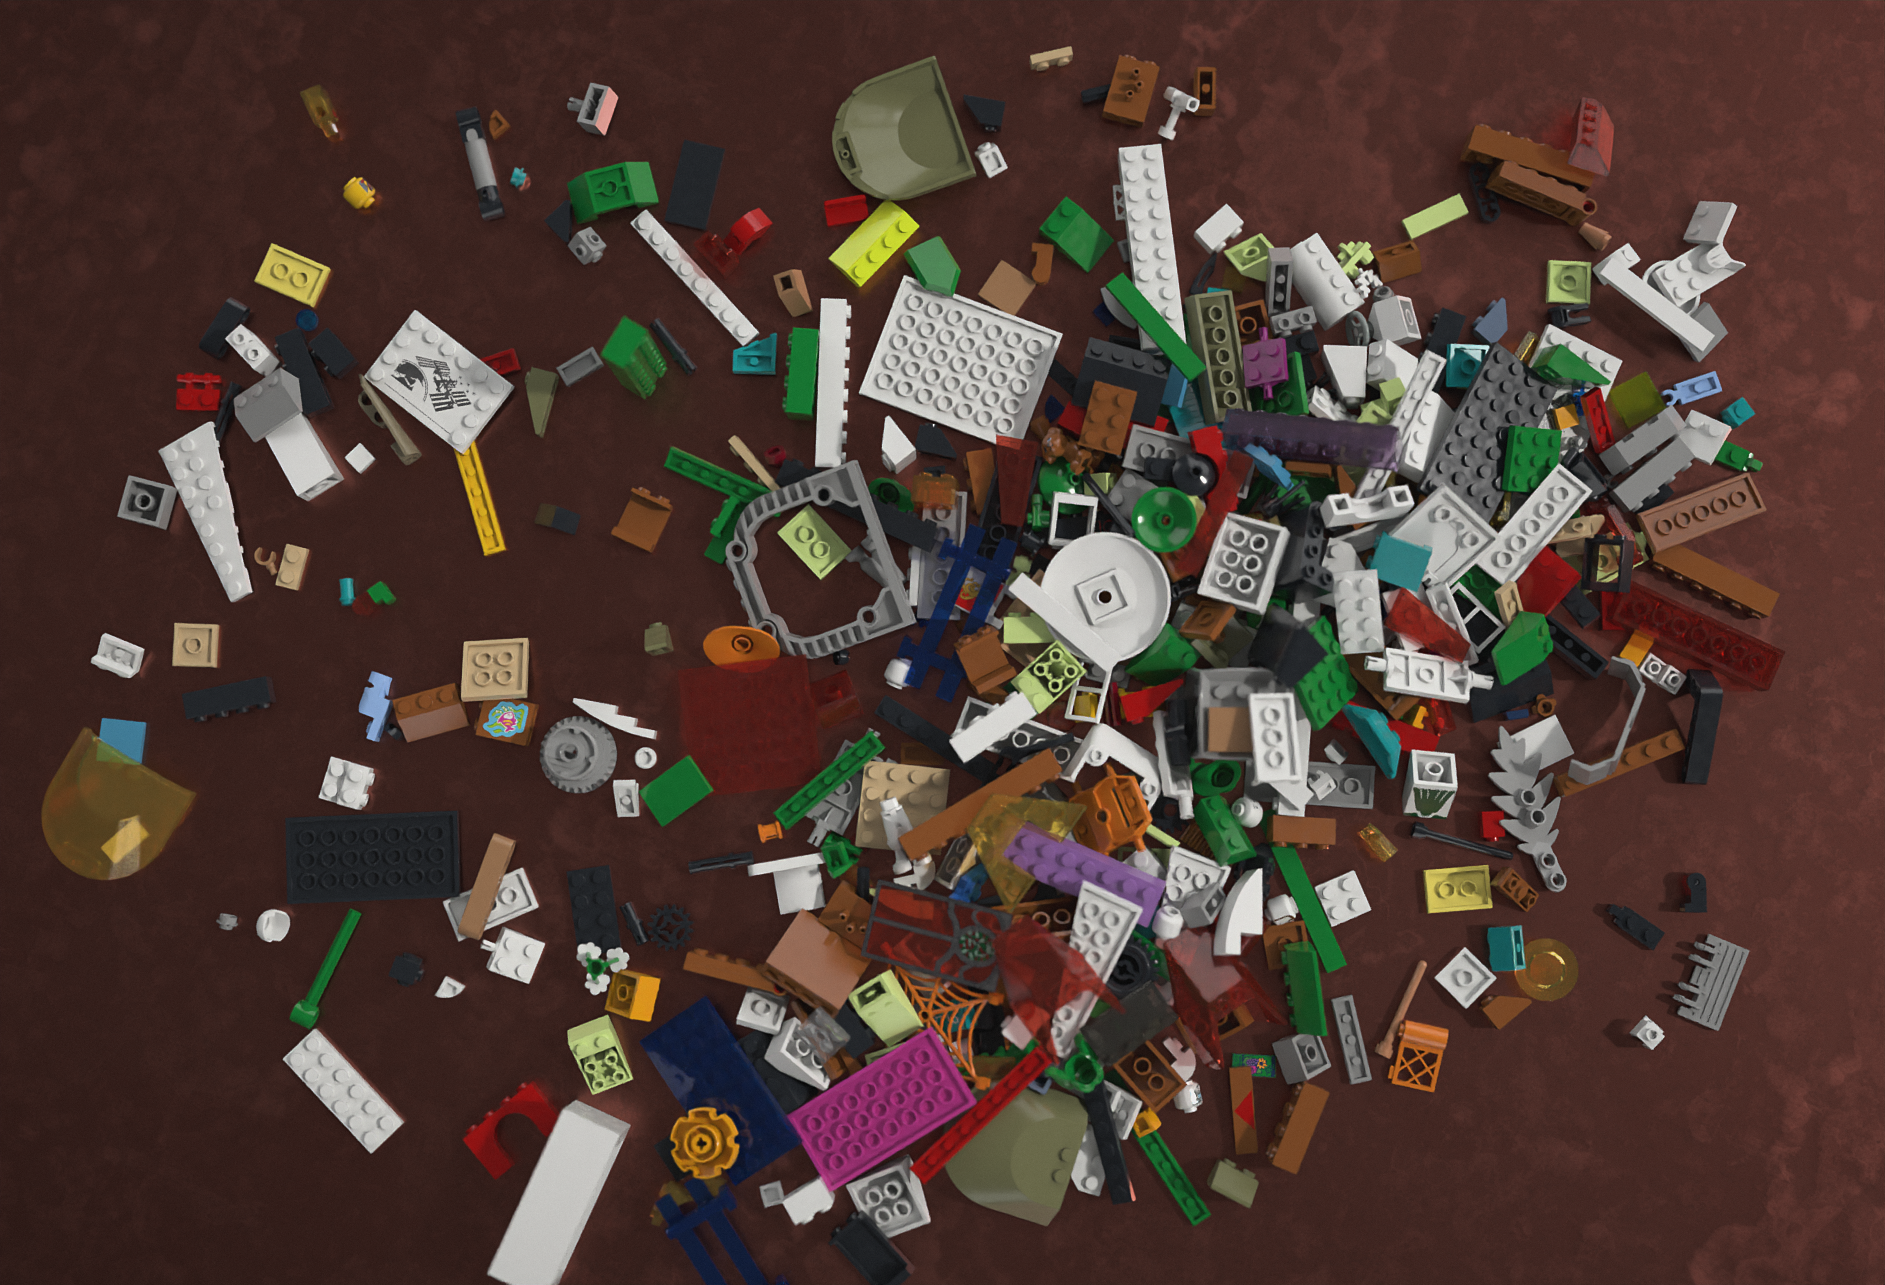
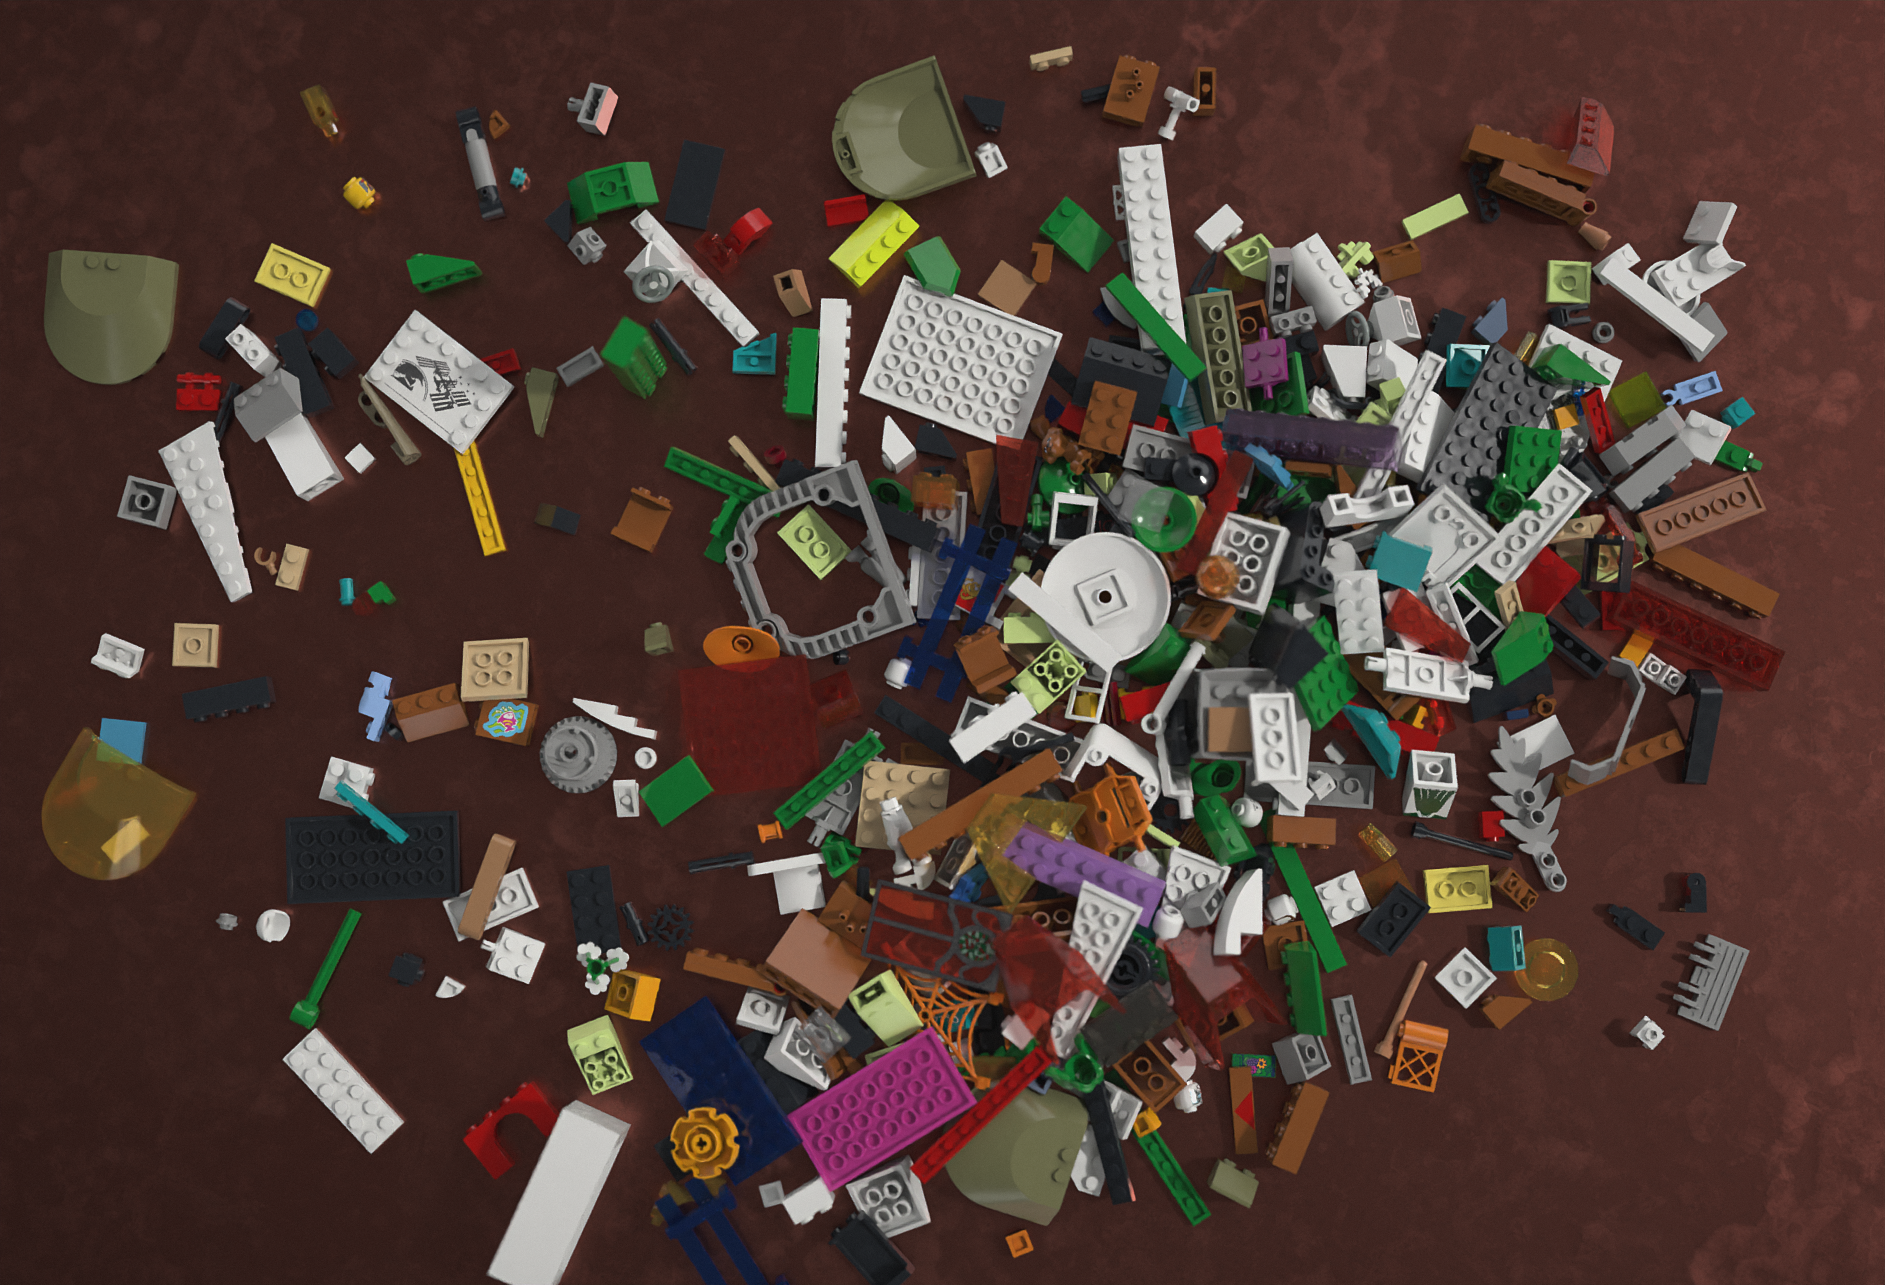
none -> olive windscreen [44,250,179,385]
none -> teal plate [334,780,409,844]
none -> green slope [406,253,482,294]
none -> piece [624,240,689,303]
none -> orange plate [1005,1228,1034,1258]
none -> clear plate [1118,477,1174,533]
none -> white piece [1142,641,1206,735]
none -> clear orange cylinder [1195,554,1240,600]
none -> black piece [1331,393,1378,410]
none -> black plate [1356,881,1431,958]
none -> clear orange plate [1358,858,1417,908]
none -> green hair [1485,473,1543,523]
none -> light grey plate [1592,322,1614,343]

